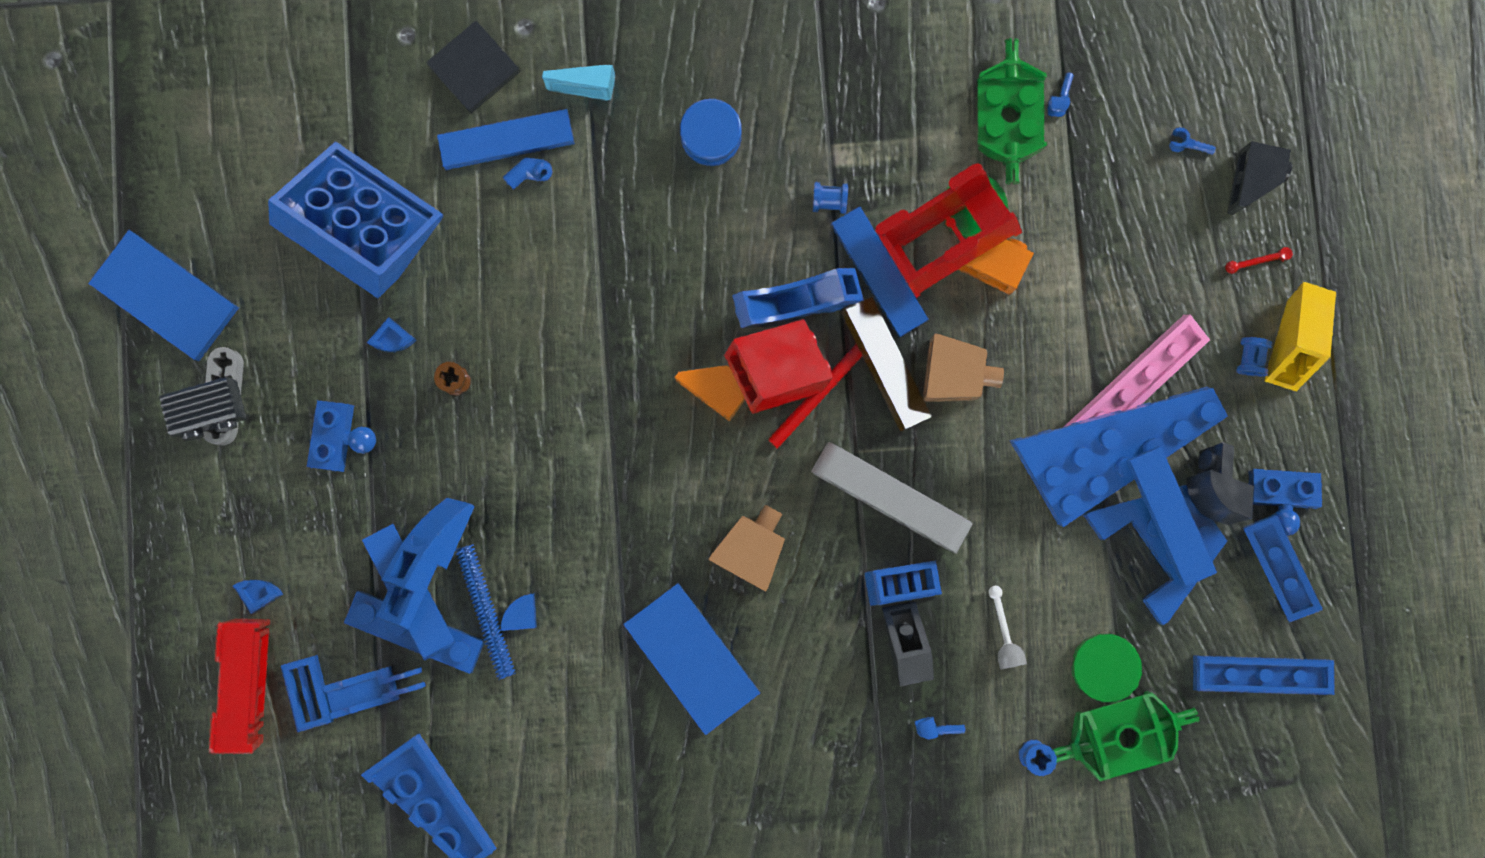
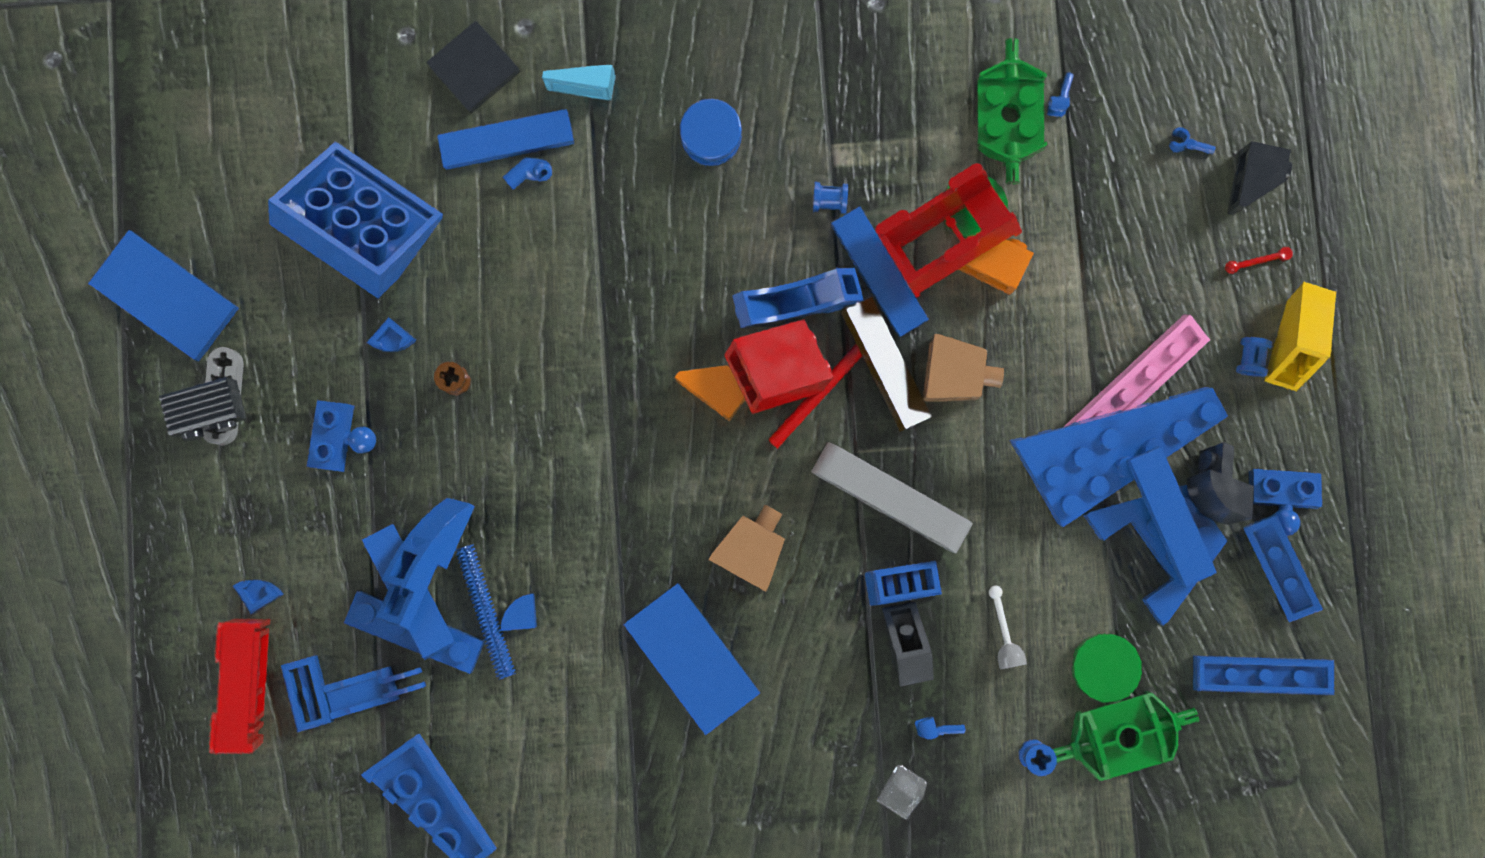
none -> clear slope [877,765,927,819]

